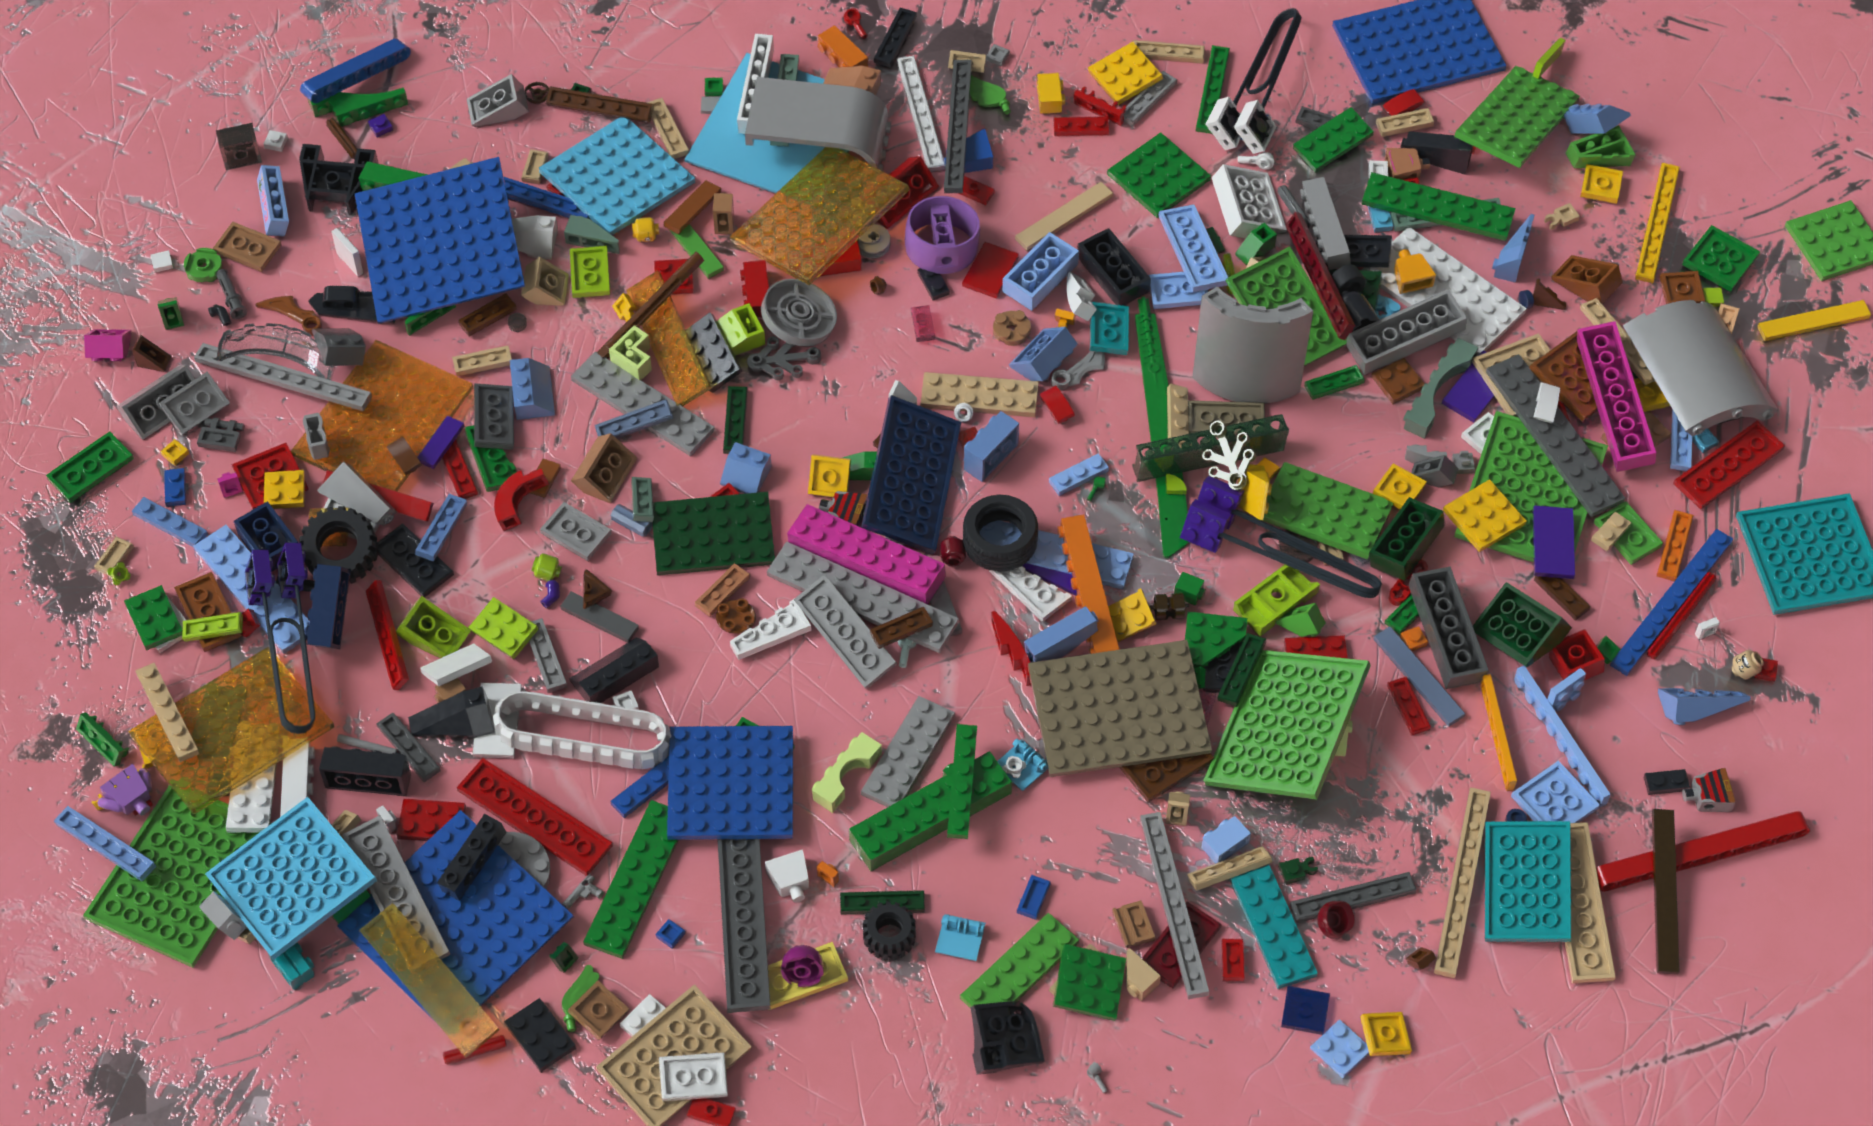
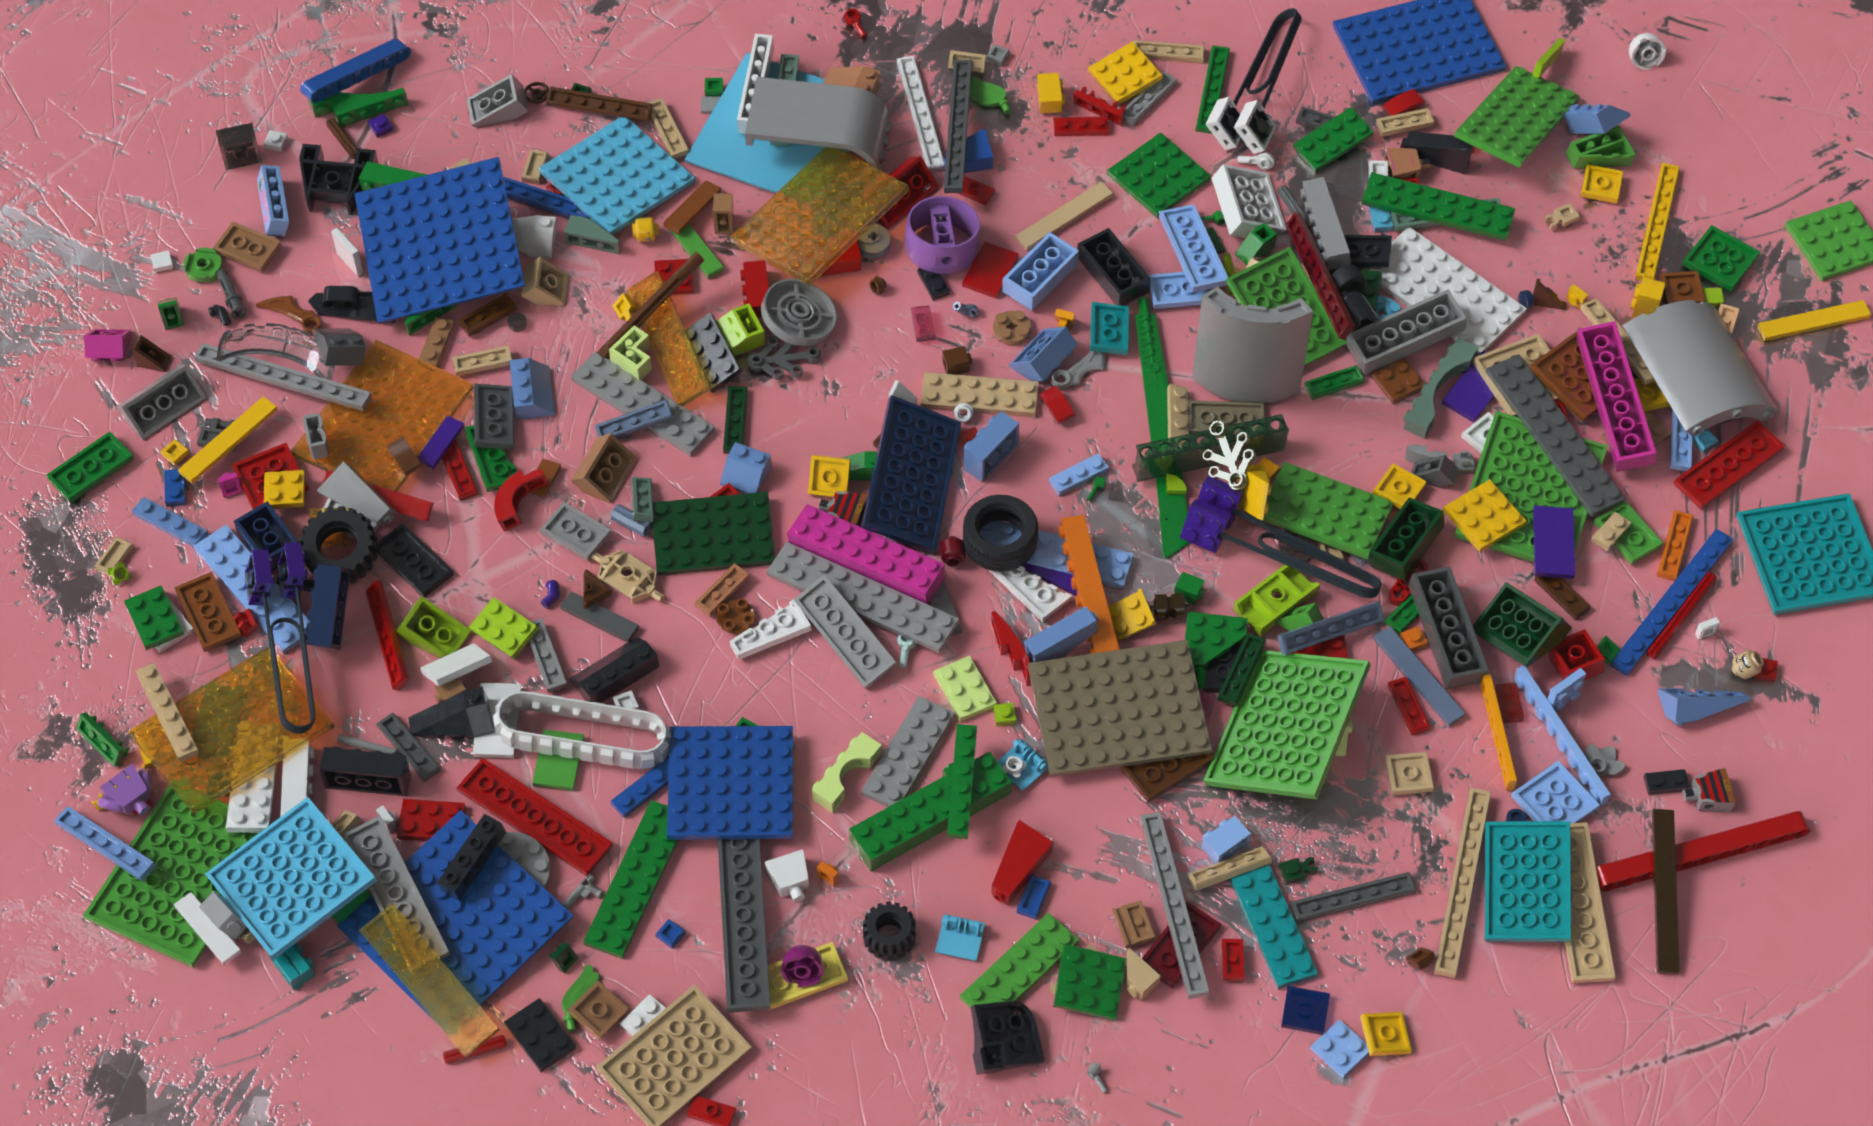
light grey plate [159,372,230,436] -> none
lime tile [182,612,243,642] -> none
medium blue plate [415,494,467,561] -> none
lime head [531,553,562,581] -> none
lime plate [570,246,610,298] -> none
white tile [659,1053,728,1101] -> none
orange brick [817,25,868,67] -> none
dark green tile [840,890,925,915] -> none
reddish brown plate [870,606,933,649] -> none
black plate [874,7,917,68] -> none
white slope [1067,271,1097,321] -> none
tan slope [1165,791,1190,826] -> none
dark red hat [1317,901,1355,939] -> none
light orange torso [1394,249,1436,294] -> none
medium blue wedge [1492,214,1534,283] -> none
white slope [1533,382,1560,424] -> none
dark orange slope [1551,255,1623,305] -> none
none -> white tile [174,892,241,965]
none -> yellow tile [178,396,278,484]
none -> medium nougat plate [418,317,454,370]
none -> bright green tile [532,730,584,791]
none -> tan plate [591,550,665,604]
none -> yellowish green plate [933,655,997,722]
none -> reddish brown brick [942,346,972,375]
none -> sand blue arm [953,302,979,318]
none -> red slope [992,820,1053,906]
none -> lime plate [993,703,1016,726]
none -> green hand [1200,211,1225,225]
none -> sand blue tile [1277,601,1384,655]
none -> tan plate [1385,752,1434,795]
none -> clear red plate [1495,682,1524,723]
none -> yellow plate [1566,284,1588,309]
none -> light grey plate [1585,744,1625,777]
none -> white cylinder [1628,33,1666,70]
none -> yellow brick [1630,277,1665,318]

